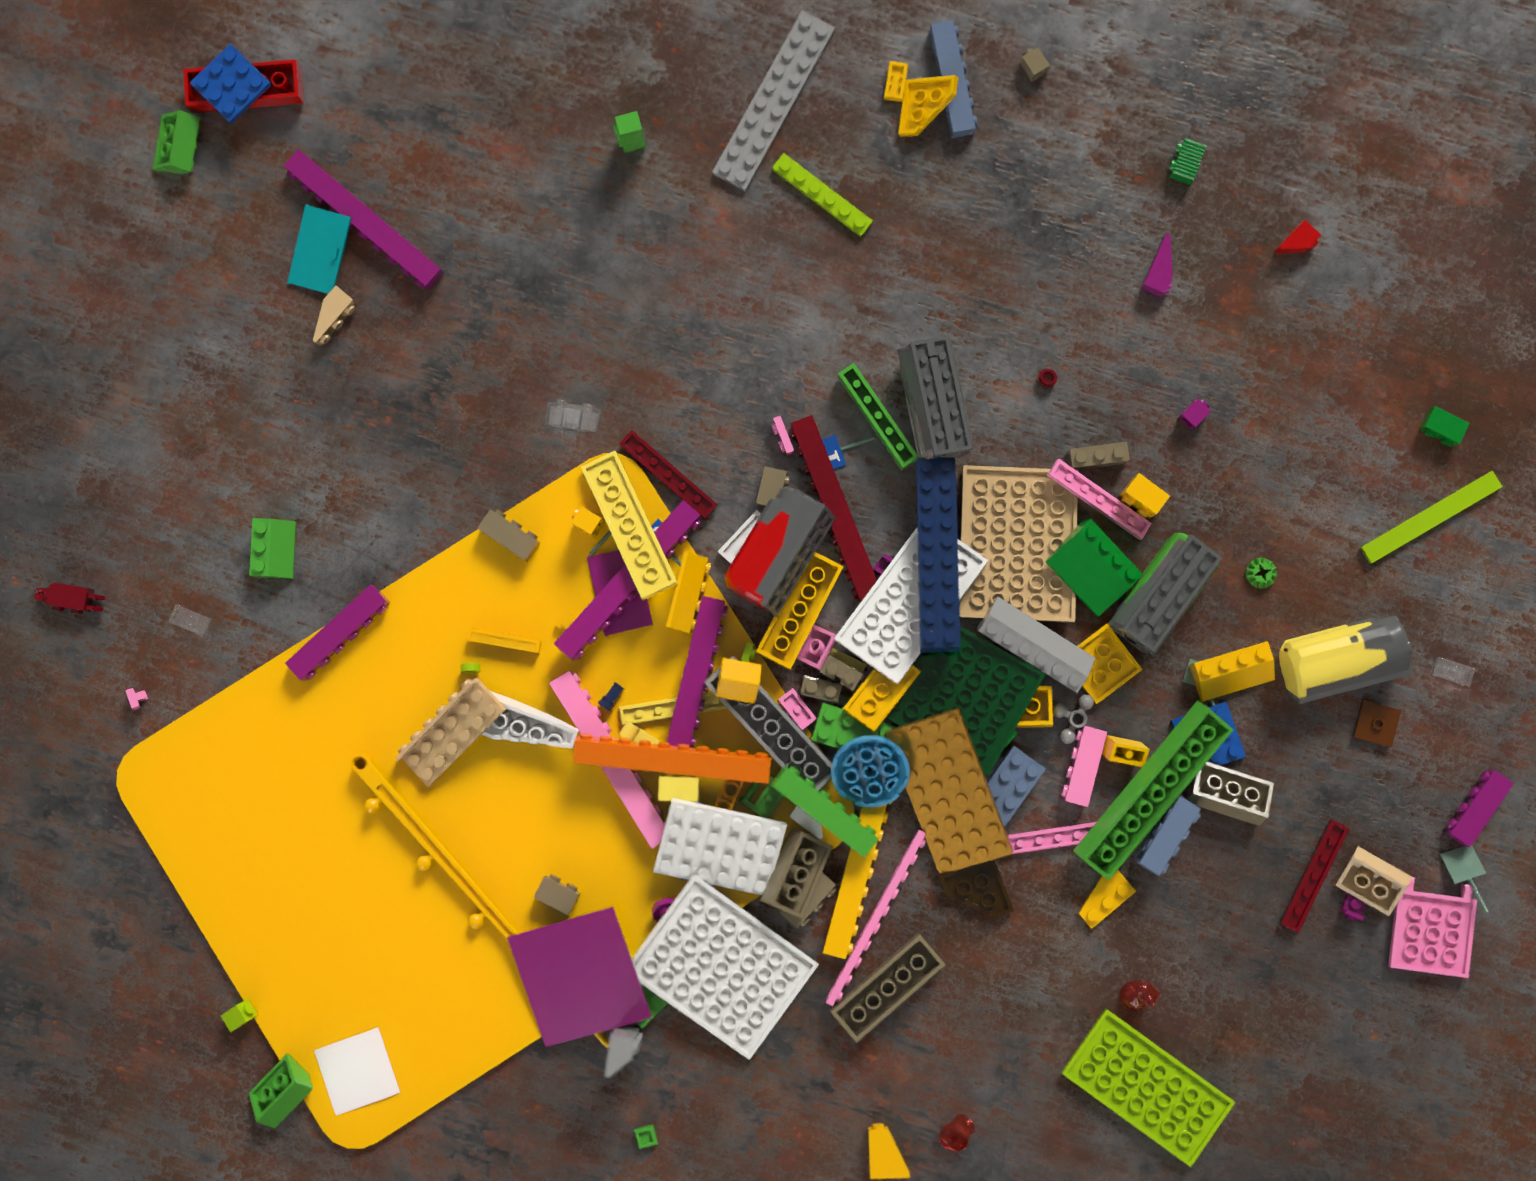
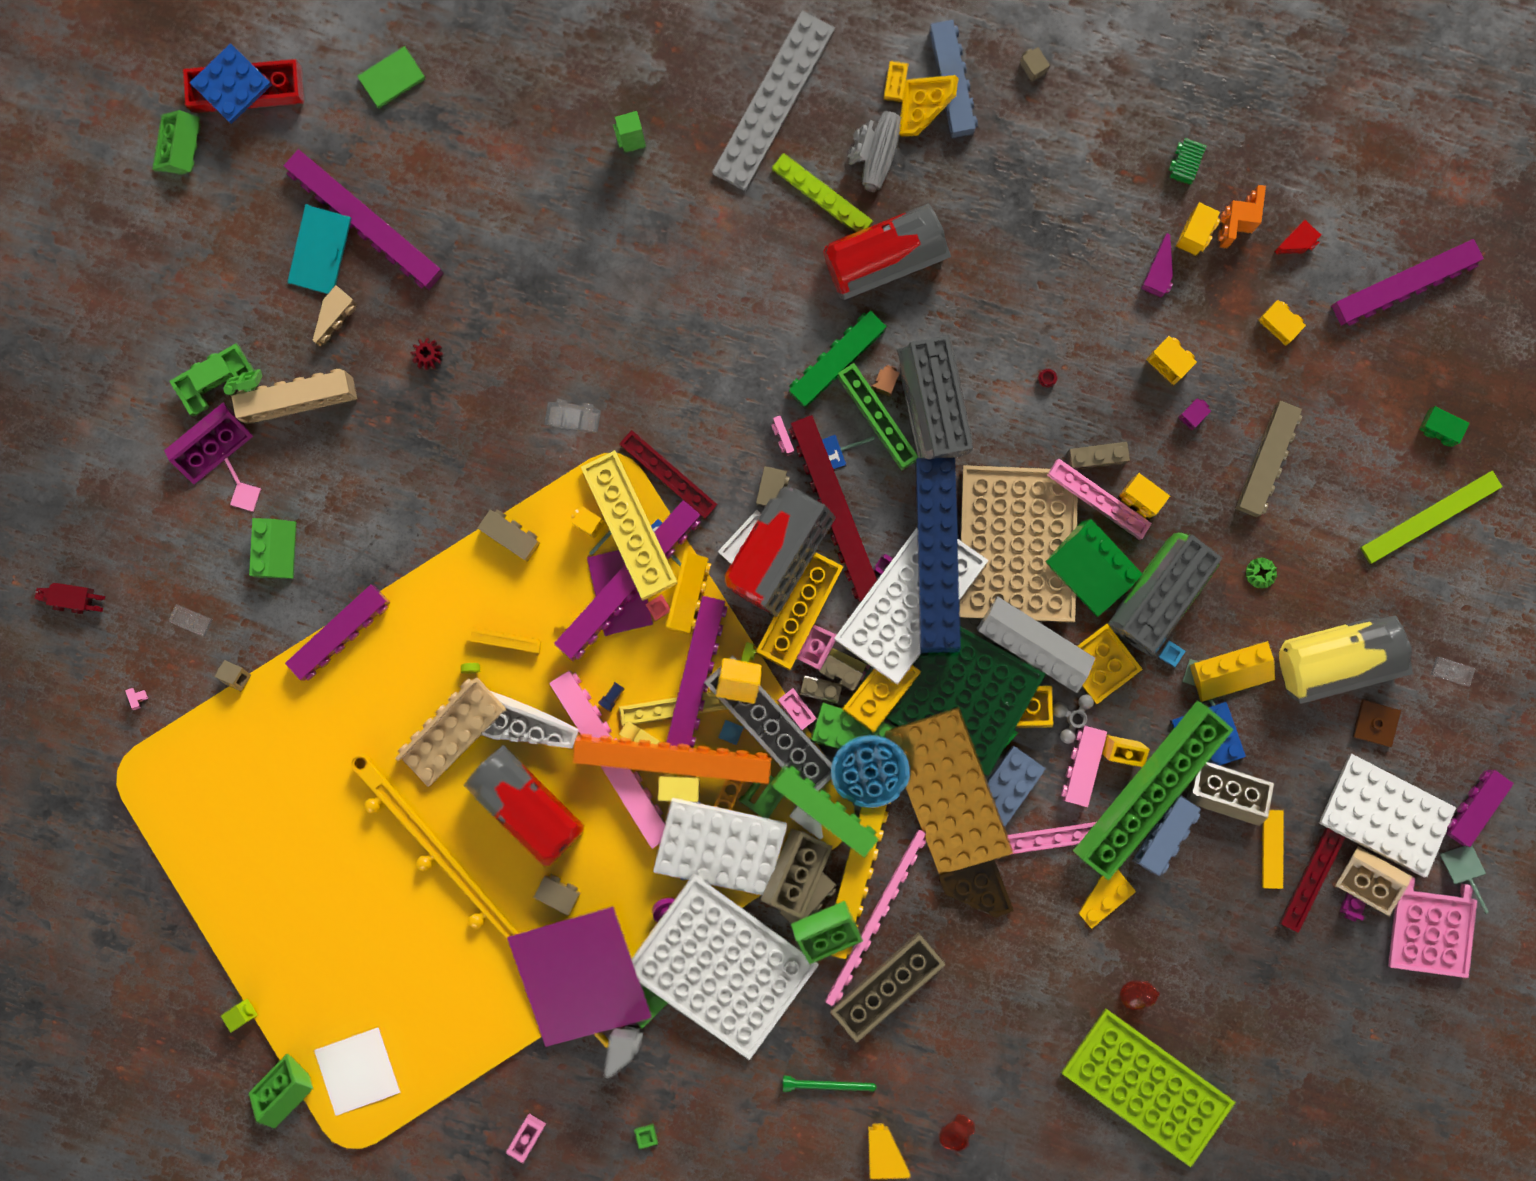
none -> magenta slope [164,402,253,484]
none -> bright green bracket [169,344,254,417]
none -> dark tan brick [215,660,251,691]
none -> bright pink piece [222,453,261,512]
none -> bright green plate [223,369,262,395]
none -> tan brick [231,369,357,424]
none -> bright green tile [357,46,426,109]
none -> dark red gear [410,338,444,371]
none -> red piece [463,745,584,866]
none -> bright pink brick [506,1114,546,1163]
none -> coral plate [645,594,670,621]
none -> dark azure plate [719,720,744,745]
none -> green piece [783,1076,877,1092]
none -> green brick [789,311,887,409]
none -> bright green slope [791,901,863,964]
none -> piece [823,203,951,300]
none -> light grey plate [848,111,901,192]
none -> nougat window [871,365,900,397]
none -> yellow brick [1146,336,1197,386]
none -> dark azure plate [1158,640,1186,667]
none -> yellow brick [1176,202,1220,255]
none -> orange bracket [1218,185,1266,248]
none -> dark tan brick [1235,401,1302,517]
none -> yellow brick [1258,300,1306,345]
none -> yellow tile [1262,810,1284,889]
none -> white plate [1319,754,1456,877]
none -> magenta brick [1331,239,1484,326]

